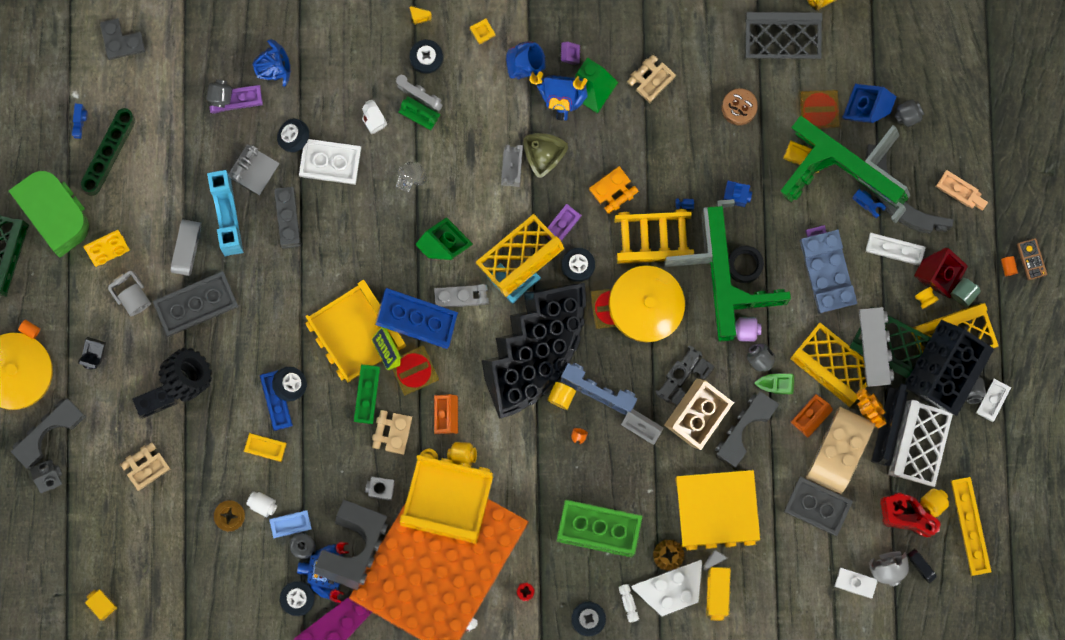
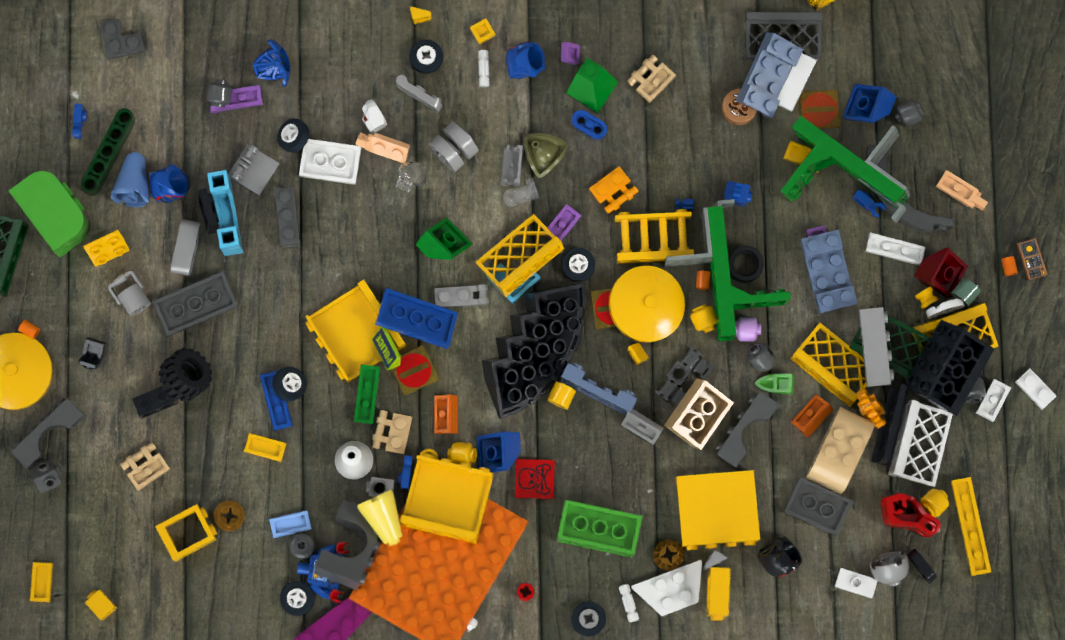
white brick [247,491,277,517] -> none
green hinge [398,96,440,131] -> none
torso [529,71,588,120] -> none
orange hinge [571,428,588,444] -> none
none -> yellow tile [30,562,53,602]
none -> medium blue cone [111,152,149,207]
none -> blue piece [149,164,191,203]
none -> yellow window [155,504,217,562]
none -> black plate [198,188,219,235]
none -> white cone [335,441,373,480]
none -> light nougat hinge [356,133,410,164]
none -> light yellow cone [357,489,402,546]
none -> blue plate [398,455,413,490]
none -> light grey wheel [428,121,479,173]
none -> blue slope [476,432,521,473]
none -> white axle [478,50,489,87]
none -> clear leg [503,178,539,208]
none -> red tile [515,459,555,499]
none -> blue plate [572,110,607,140]
none -> yellow slope [627,343,649,366]
none -> yellow head [690,304,718,333]
none -> orange hinge [696,271,710,290]
none -> sand blue piece [736,32,803,118]
none -> black piece [757,536,802,578]
none -> white tile [777,53,817,112]
none -> white tile [926,299,965,319]
none -> white plate [1015,369,1056,410]

